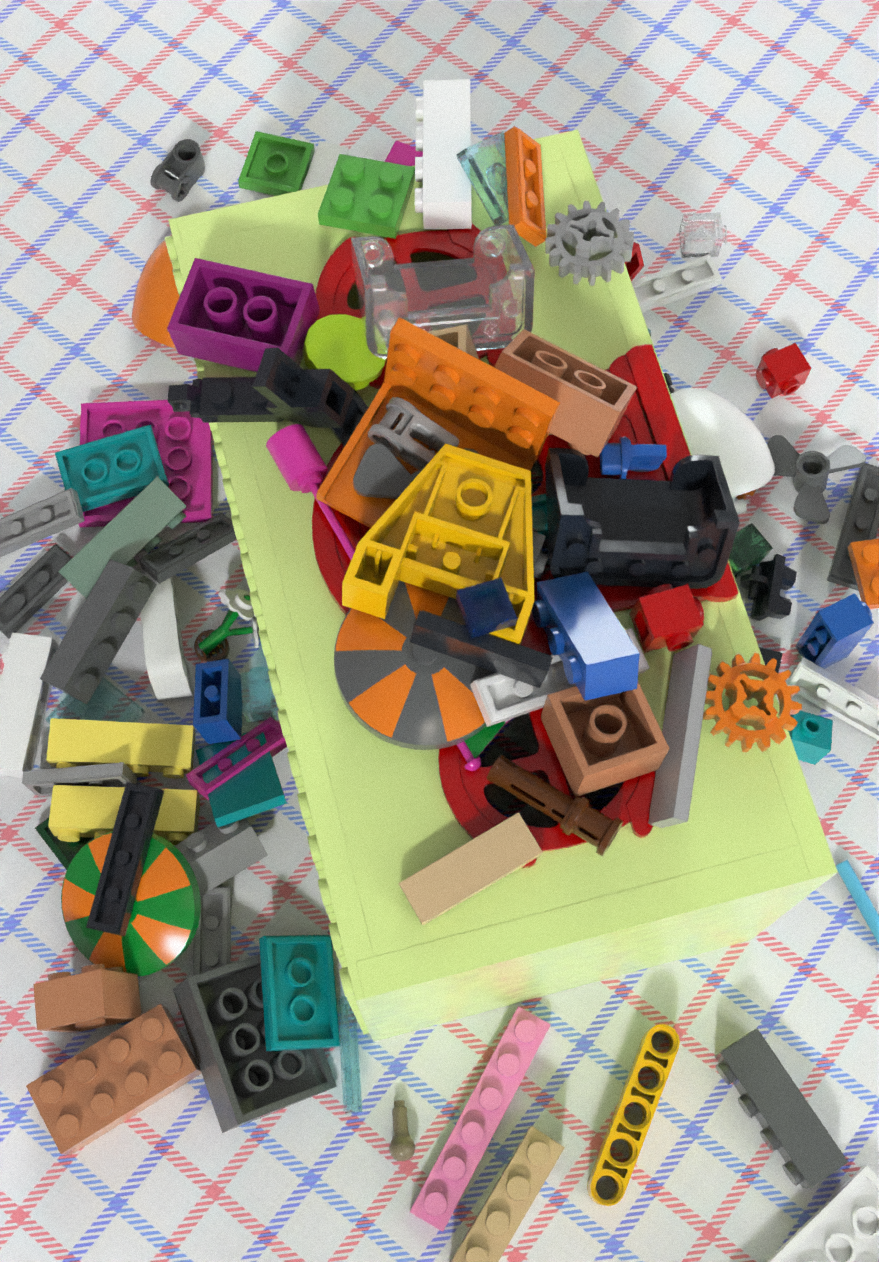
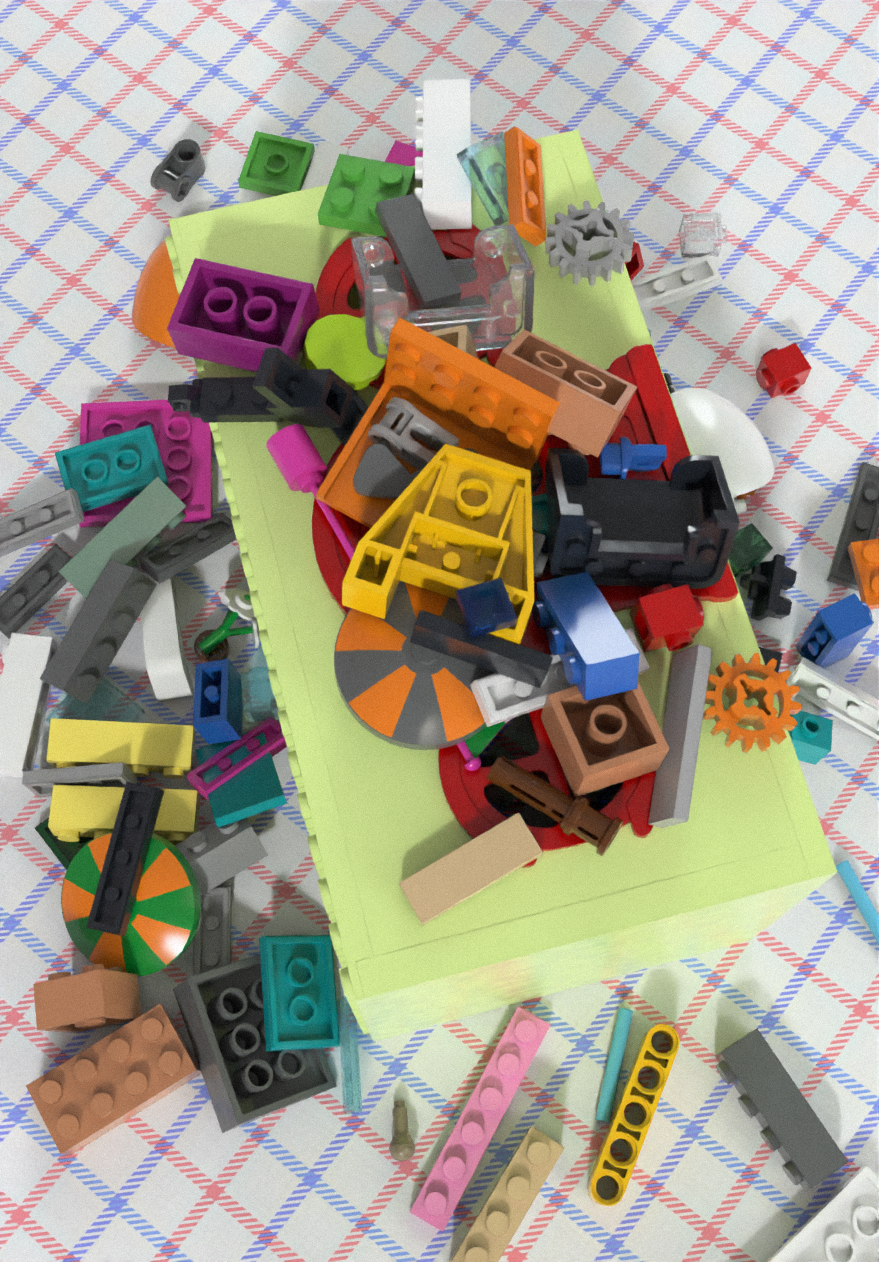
dark grey piece [767,435,866,524] -> none
none -> dark grey tile [375,194,462,310]
none -> medium azure bar [595,1008,633,1123]

